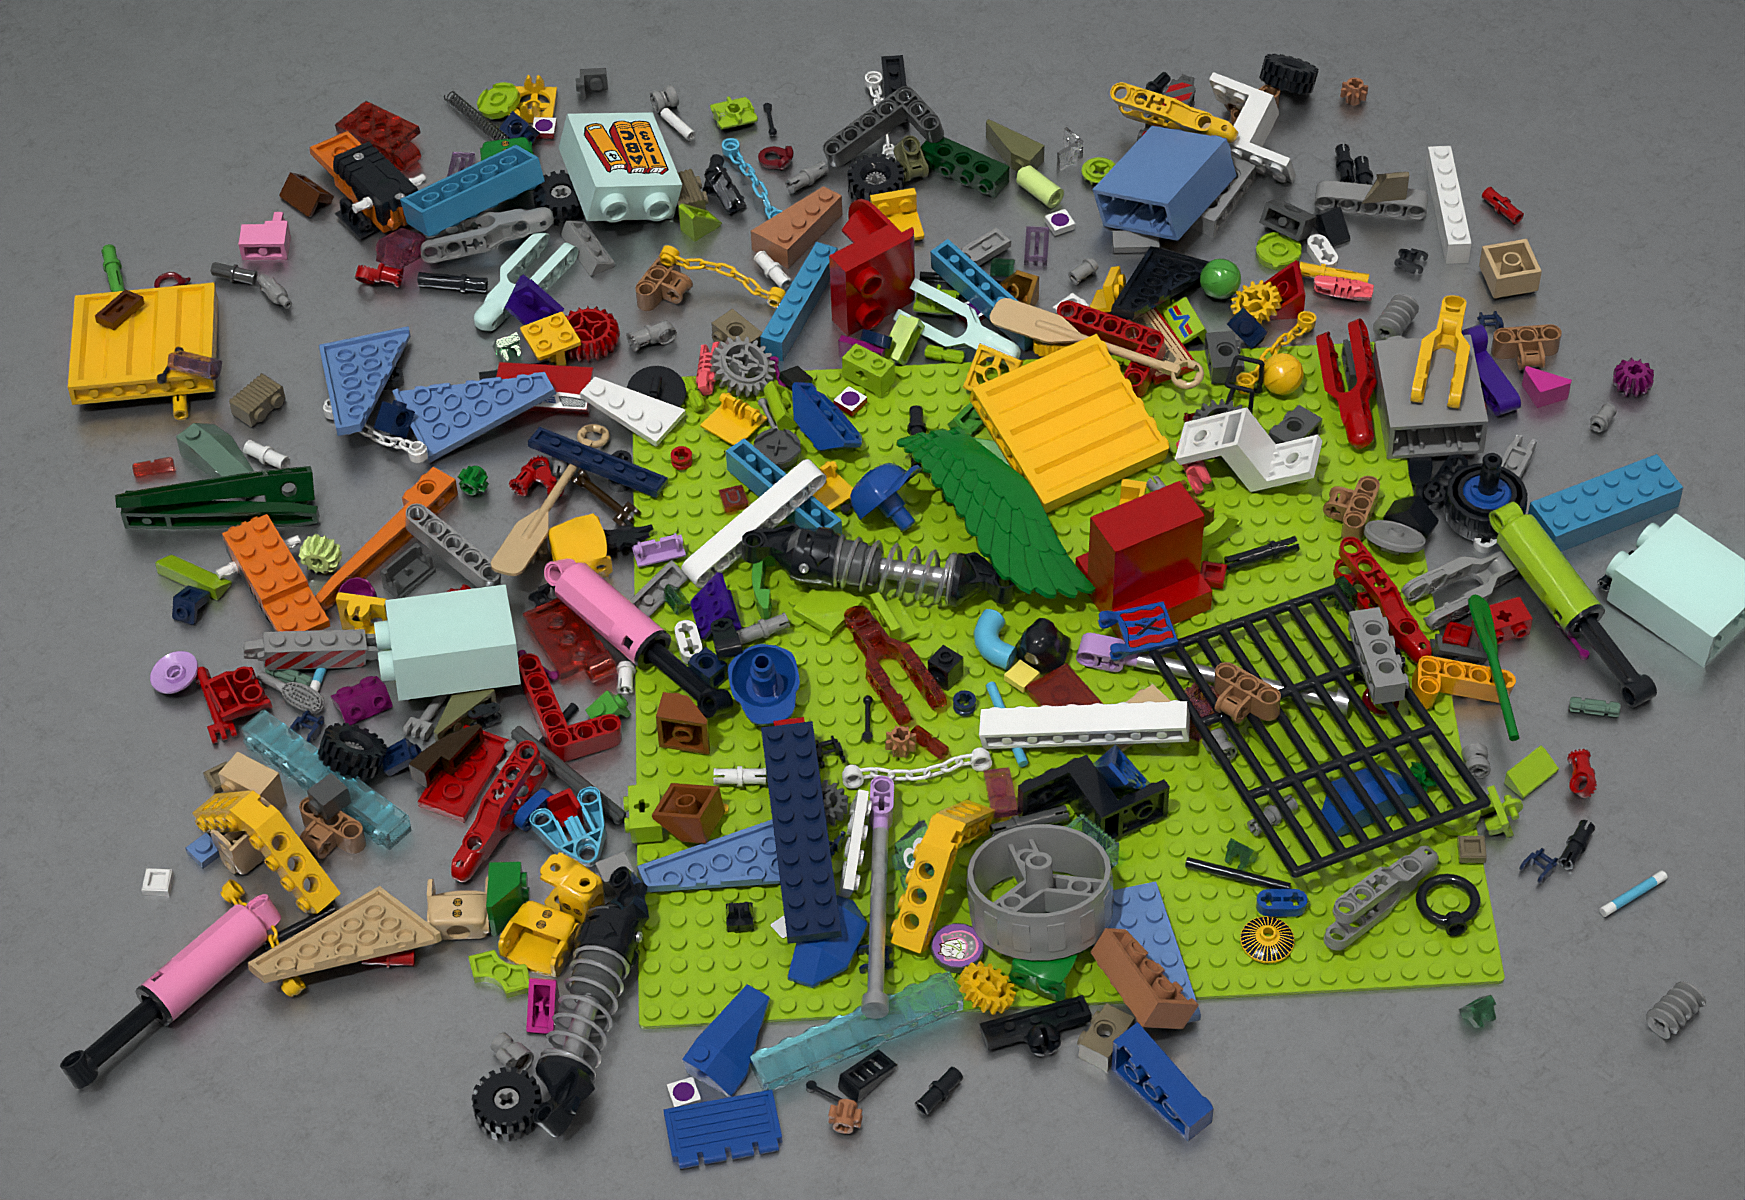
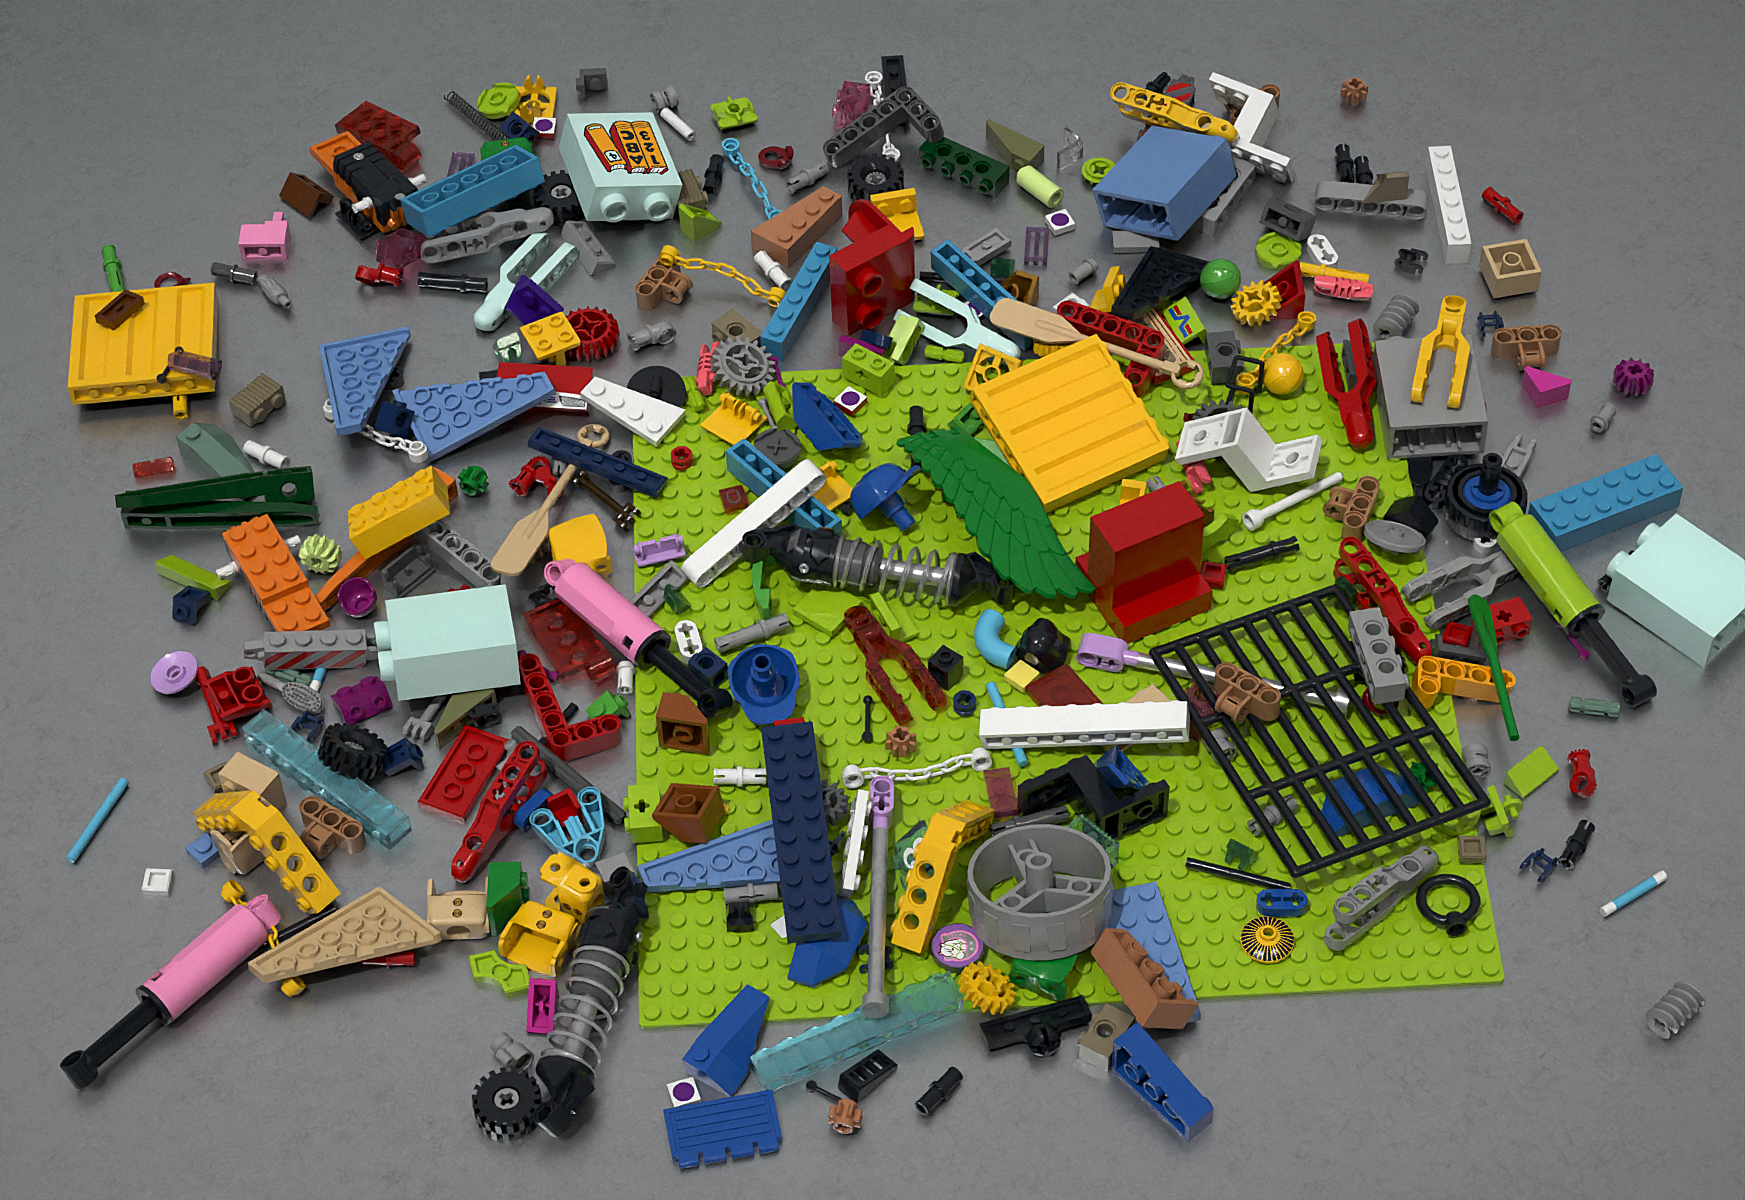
dark grey brick [307,773,351,820] -> none
yellow piece [336,592,388,634] -> none
dark brown slope [409,724,484,788] -> none
black piece [603,524,653,551] -> none
dark purple bracket [690,572,741,640] -> none
black hinge [705,165,747,214] -> none
black piece [710,618,743,661] -> none
black hinge [763,103,777,136] -> none
pearl dark grey tile [779,366,813,390] -> none
black piece [815,735,846,769] -> none
olive piece [893,136,929,182] -> none
clear red piece [910,725,949,759] -> none
blue flag [1098,601,1178,661] -> none
dark blue bracket [1227,307,1268,349] -> none
black bush [1259,54,1319,94] -> none
dark grey brick [1268,405,1322,444] -> none
black slope [1313,207,1350,247] -> none
clear green tile [1458,995,1496,1028] -> none
dark purple beam [1462,324,1521,416] -> none
none -> medium azure bar [65,778,129,863]
none -> yellow piece [348,465,450,559]
none -> light grey pin [724,882,778,905]
none -> clear pink brick [832,81,871,128]
none -> white piece [1242,472,1343,531]

